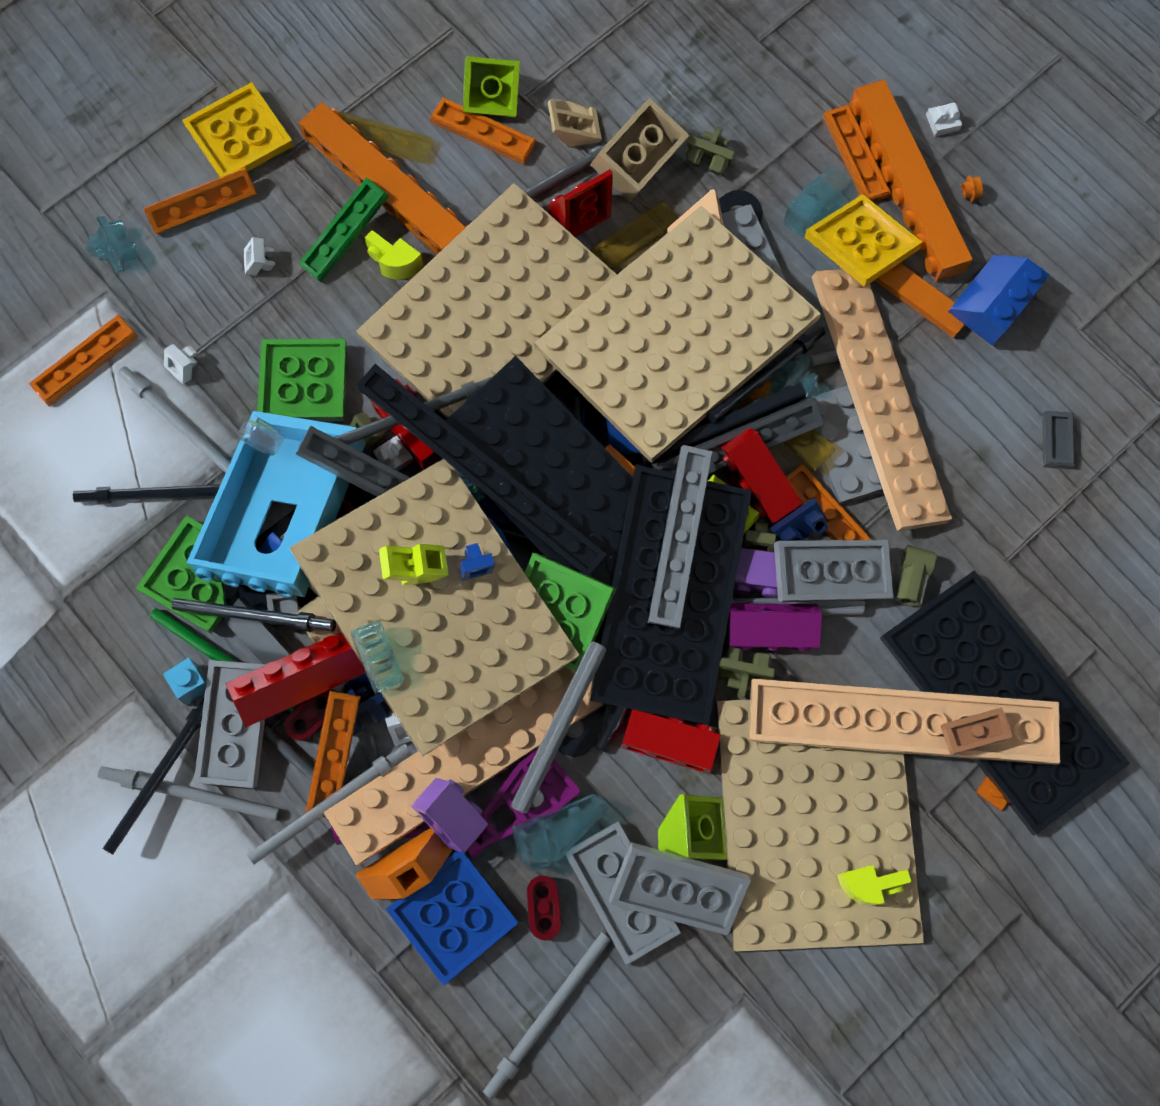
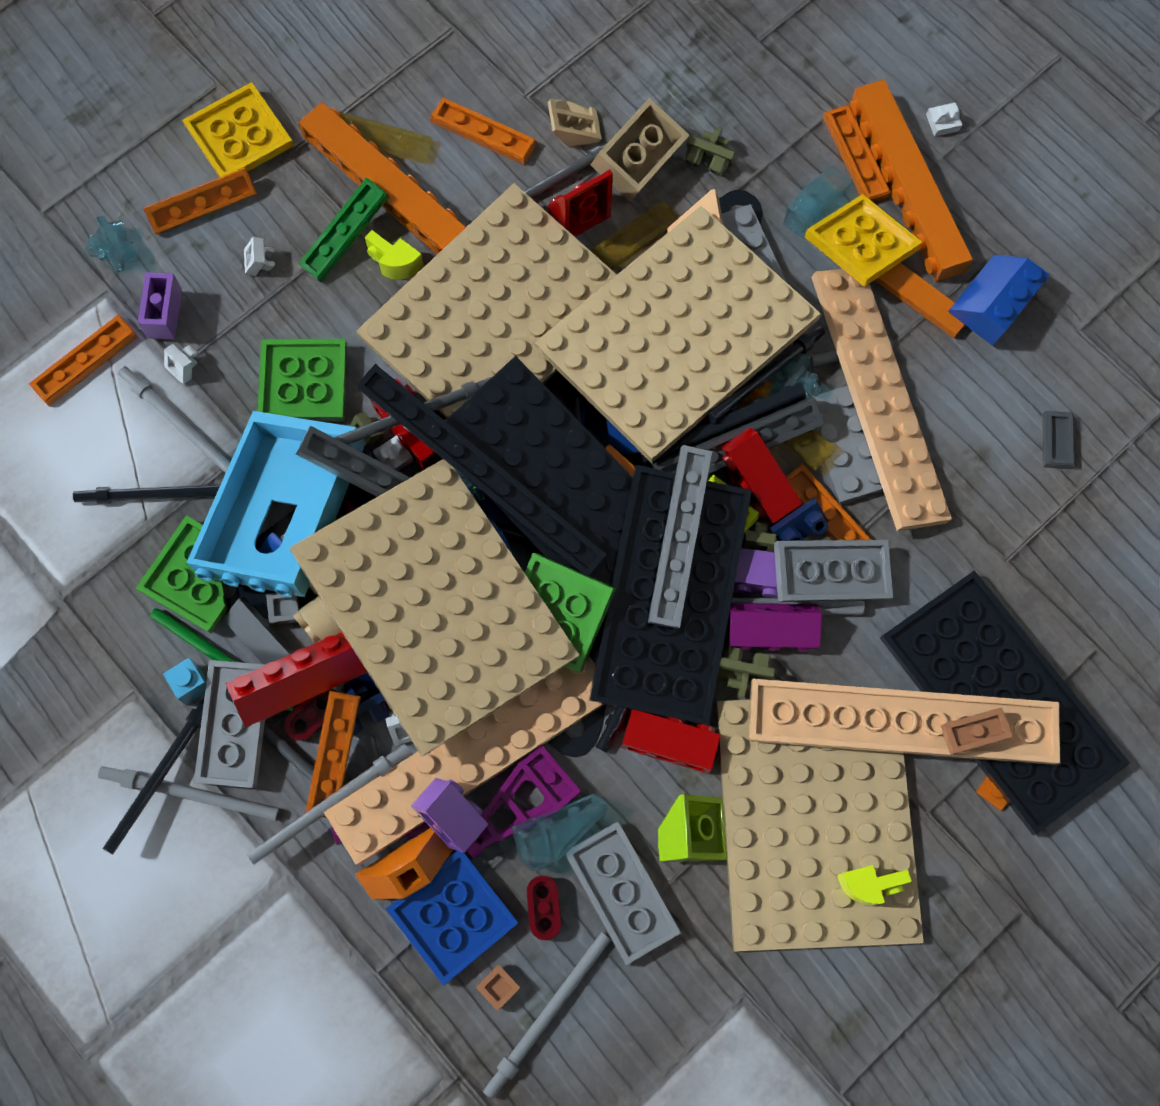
black bar [172,598,336,632] -> none
clear brick [238,415,285,456] -> none
clear light blue slope [351,620,405,694] -> none
neon yellow brick [379,544,449,585] -> none
blue tile [459,543,495,581] -> none
lime slope [463,56,520,117] -> none
light grey axle [511,642,606,814] -> none
light grey plate [609,842,751,936] -> none
olive piece [895,545,937,607] -> none
orange plate [961,175,983,202] -> none
none -> medium lavender brick [138,272,182,340]
none -> nougat plate [476,964,521,1011]

